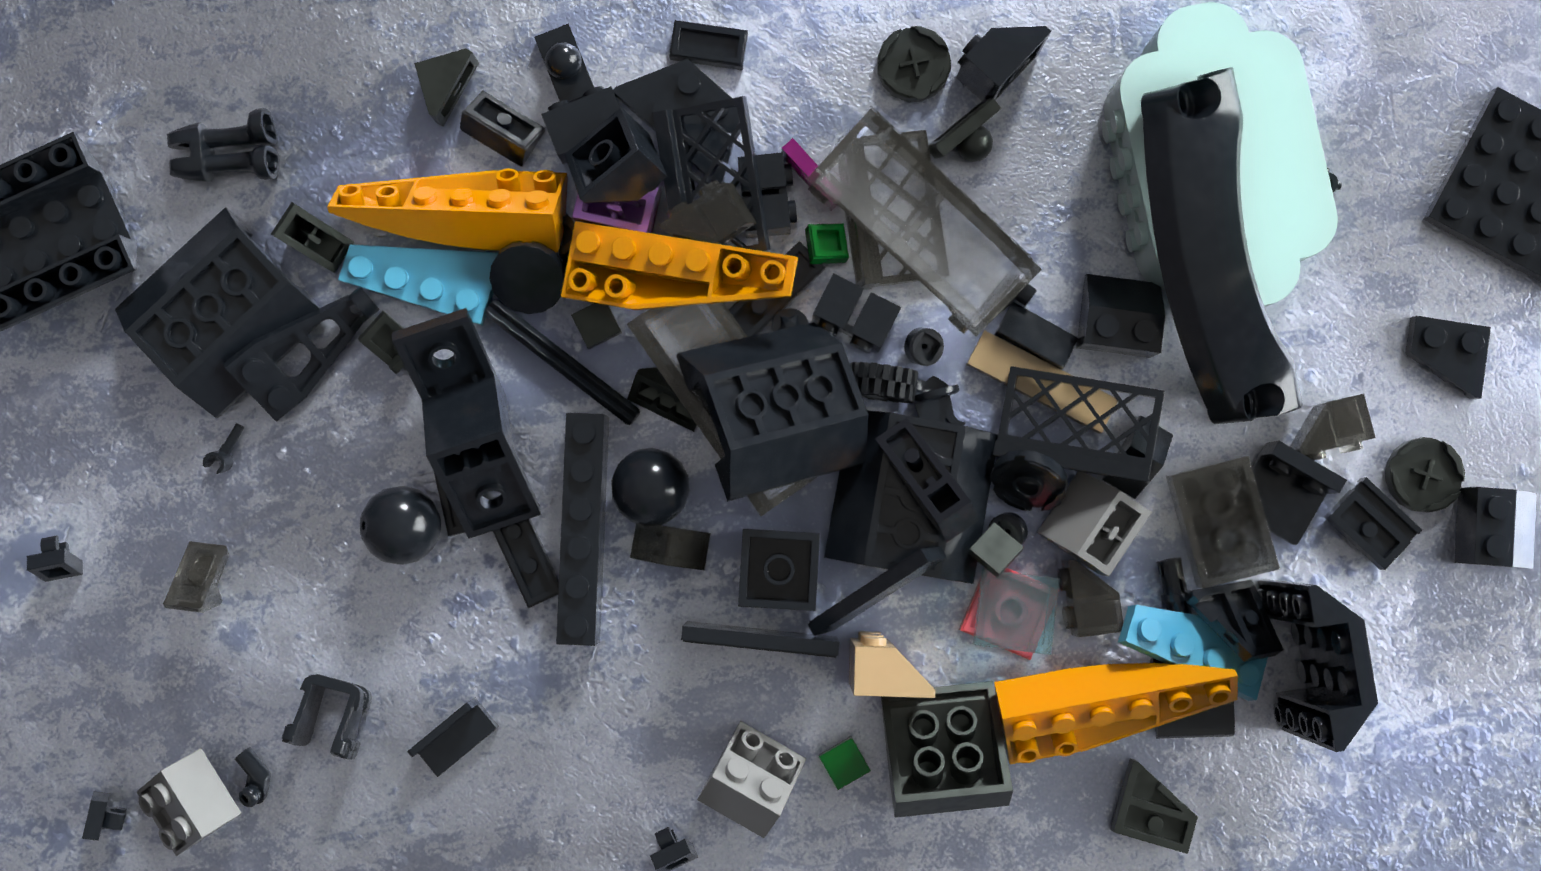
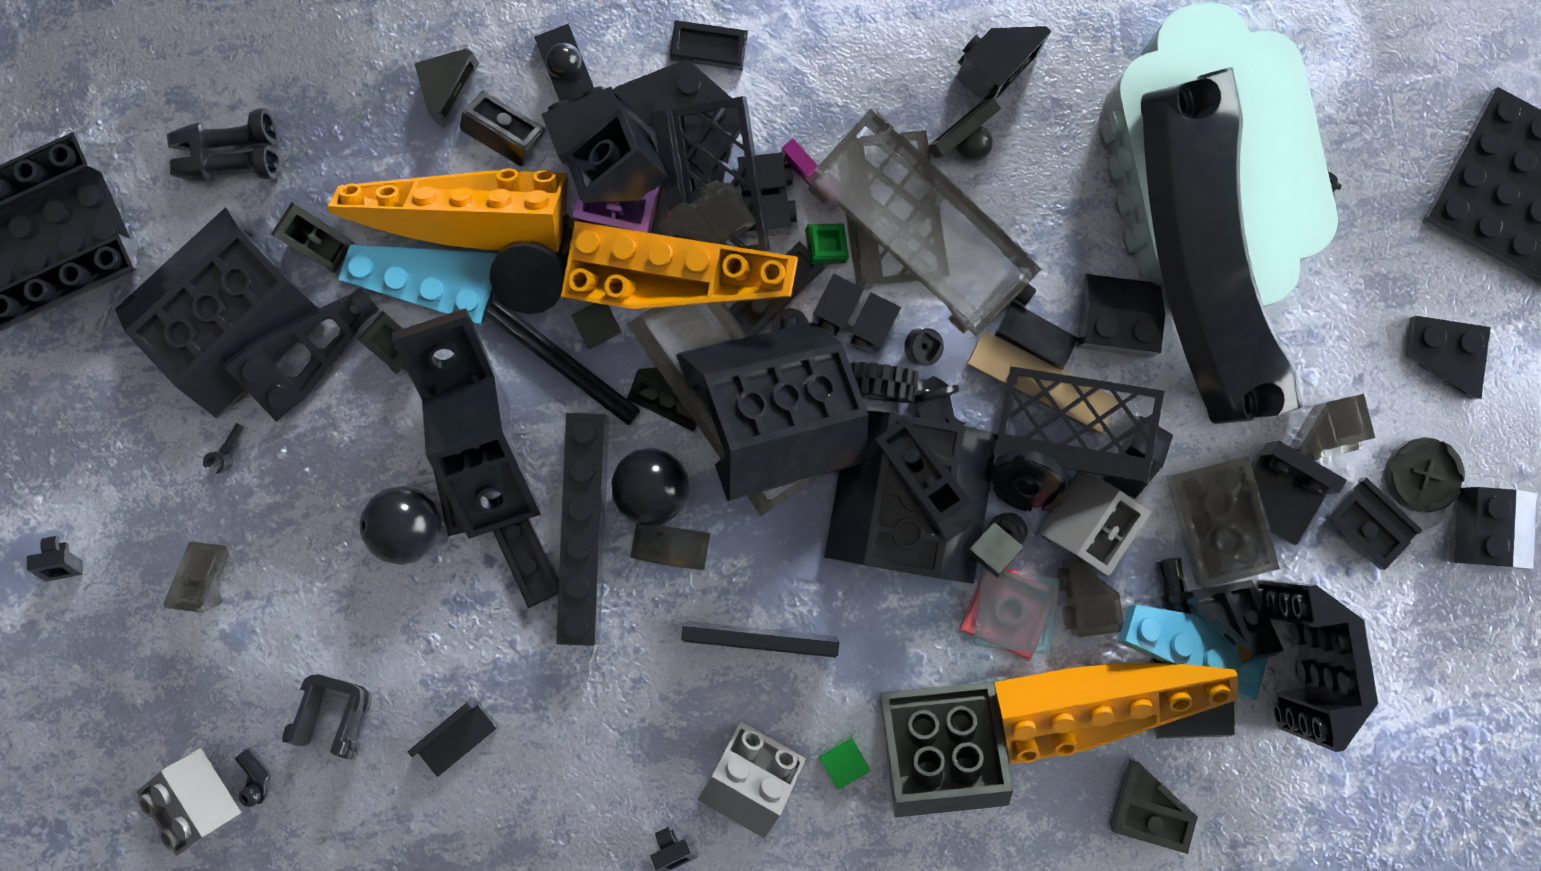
black tile [82,791,127,841] -> none
black brick [738,529,820,611] -> none
black tile [808,546,947,636] -> none
tan slope [849,631,935,698] -> none
pearl dark grey tile [877,26,951,102] -> none

